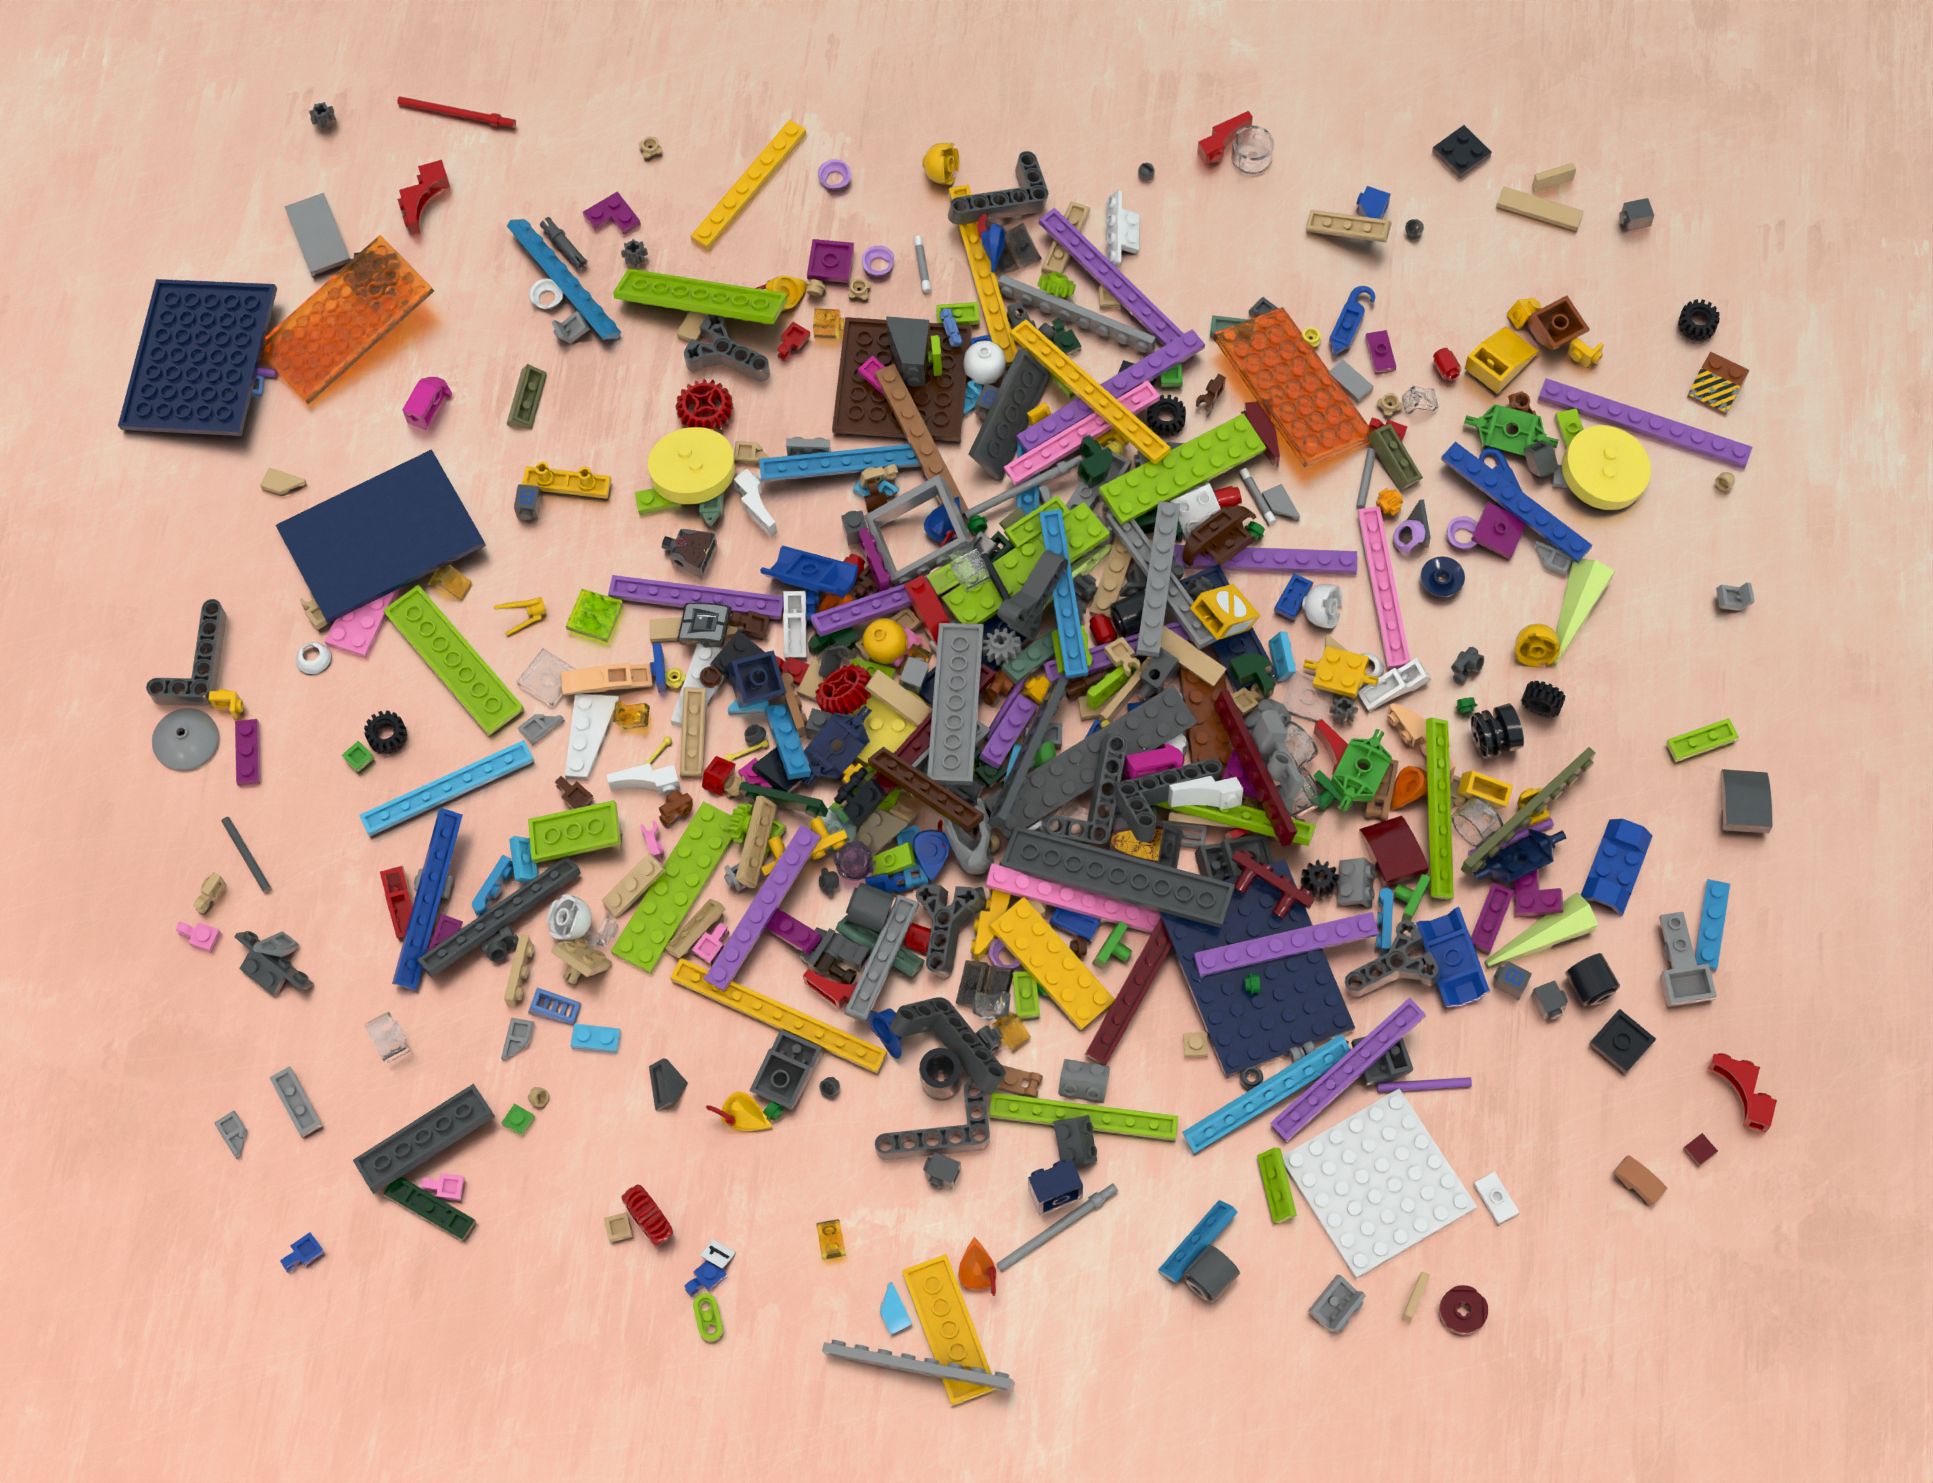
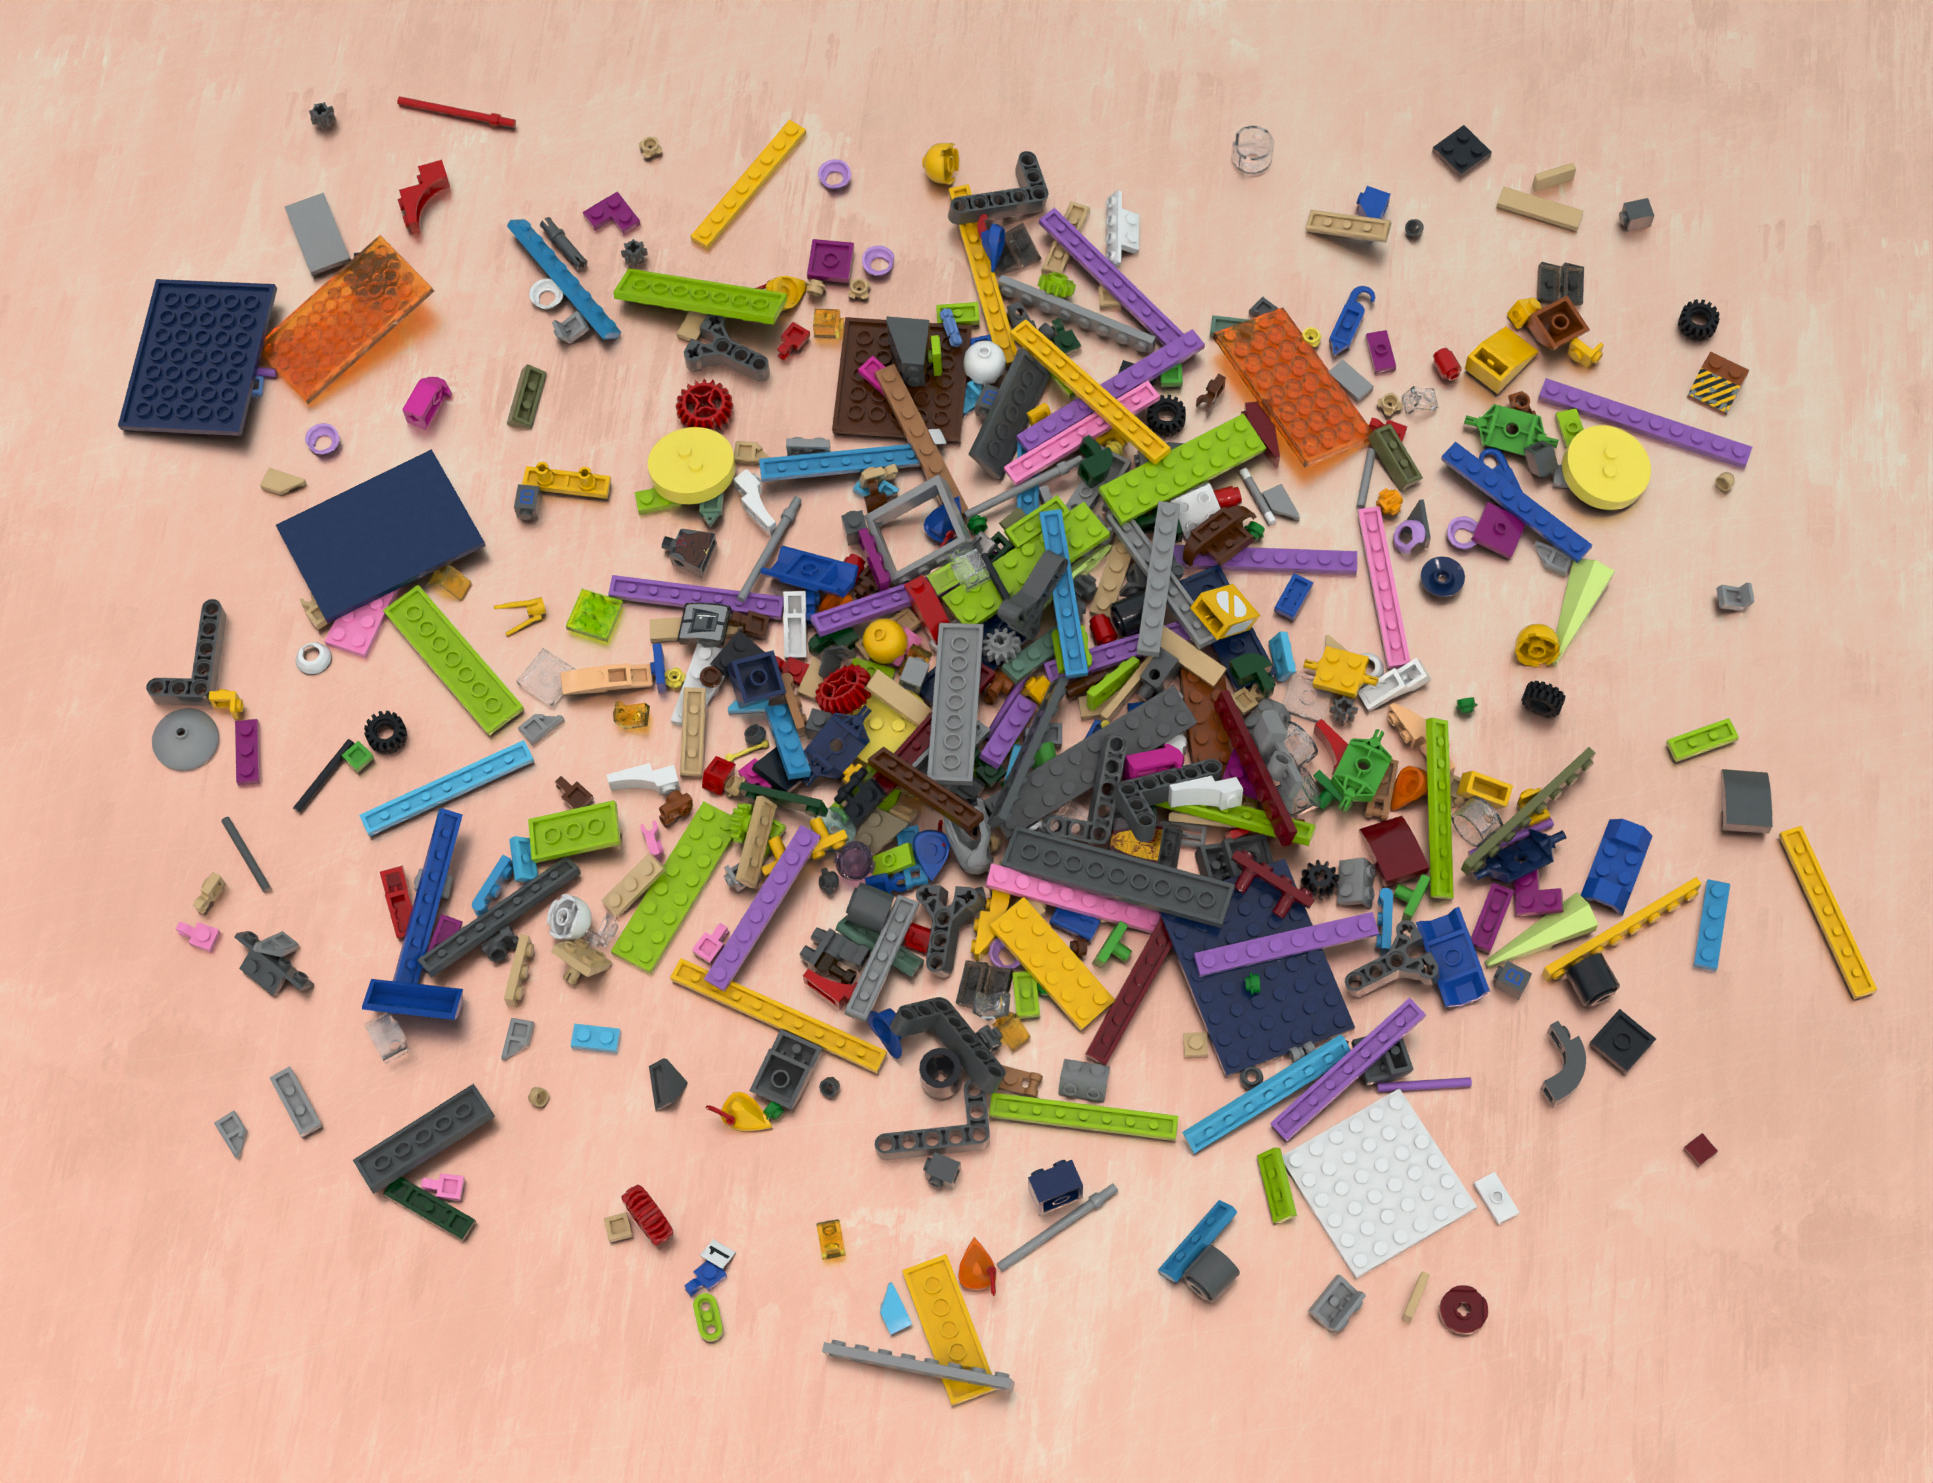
blue plate [280,1232,325,1273] -> none
bright green plate [501,1103,535,1136] -> none
medium blue slope [528,987,581,1025] -> none
white wing [565,694,620,780] -> none
light yellow hinge [639,736,672,766] -> none
tan plate [665,899,726,958] -> none
magenta plate [765,908,822,955] -> none
light grey bar [914,236,931,294] -> none
dark grey bracket [1053,1115,1097,1166] -> none
tan plate [1104,637,1140,677] -> none
dark grey hinge [1138,162,1155,181] -> none
dark grey gear [1186,576,1213,602] -> none
red slope [1197,111,1253,165] -> none
white cylinder [1302,584,1342,629] -> none
dark grey plate [1451,647,1484,684] -> none
black wheel [1470,703,1524,759] -> none
dark grey brick [1531,980,1568,1020] -> none
nougat slope [1613,1155,1667,1205] -> none
light grey plate [1659,912,1717,1007] -> none
red arch [1708,1053,1777,1133] -> none
none -> black bar [293,739,355,813]
none -> lavender piece [305,423,340,455]
none -> blue slope [362,979,463,1020]
none -> light grey bar [737,496,802,602]
none -> white sticker [928,429,946,444]
none -> clear smoke slope [1537,262,1584,306]
none -> dark grey arch [1540,1021,1586,1108]
none -> yellow plate [1541,876,1702,982]
none -> yellow plate [1779,825,1877,999]

